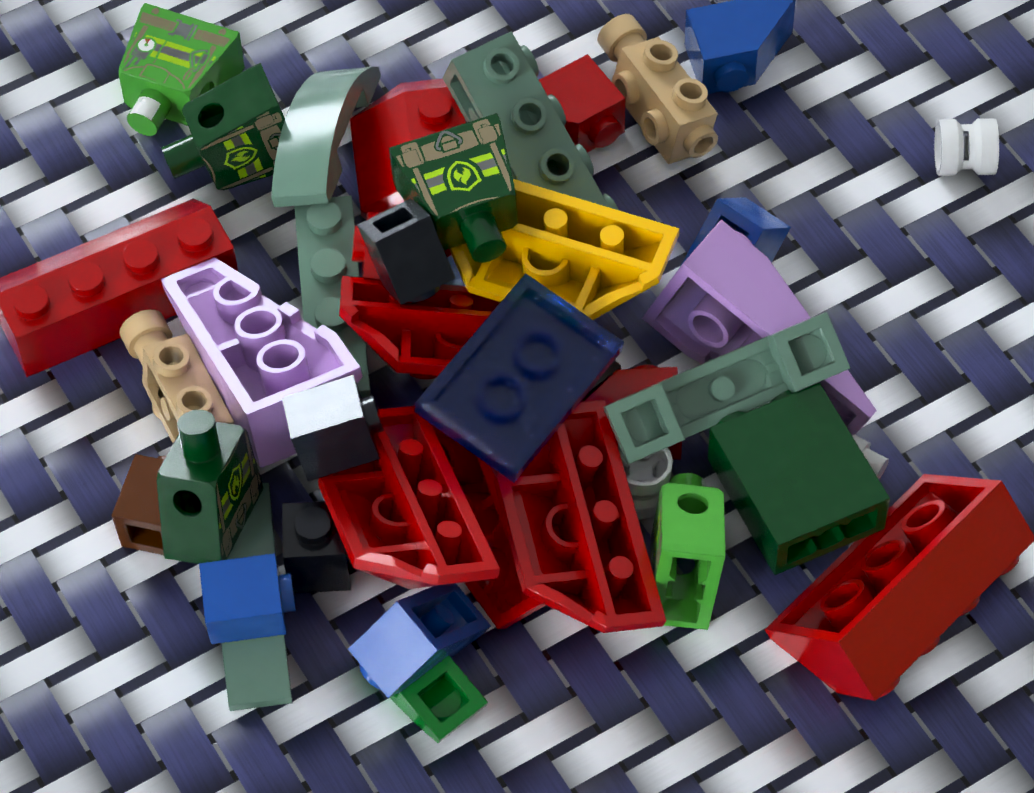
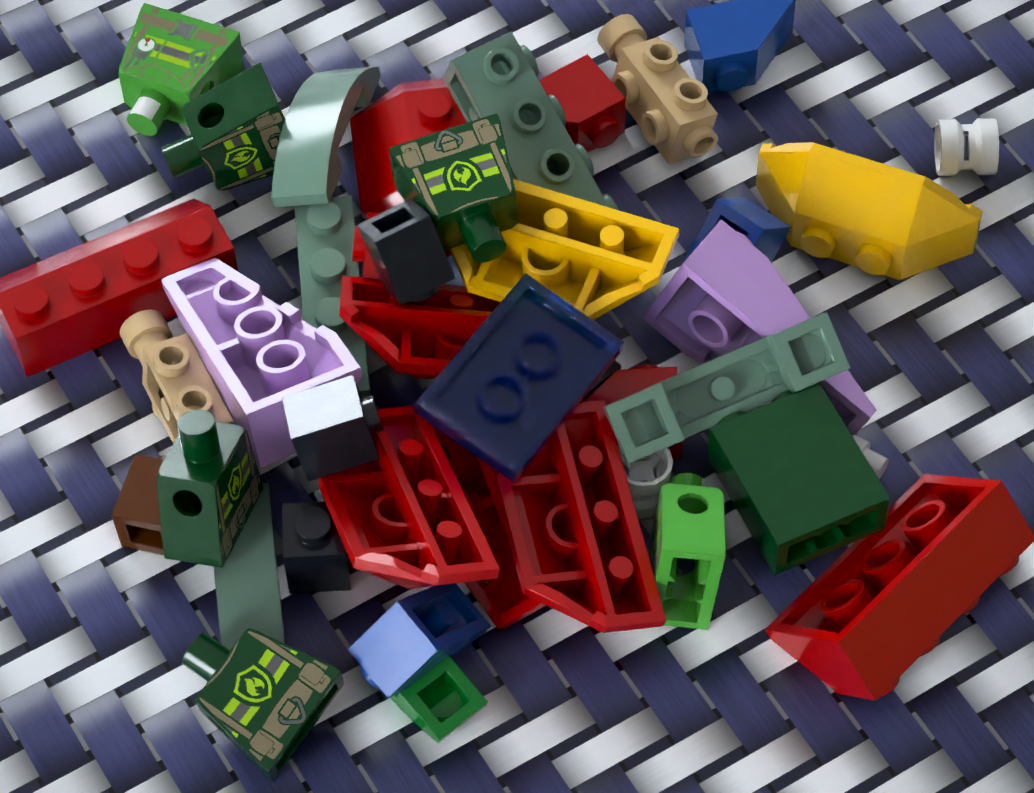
blue brick [199,553,296,644] -> none
none -> dark green torso [182,628,344,782]
none -> yellow wedge [756,142,983,280]

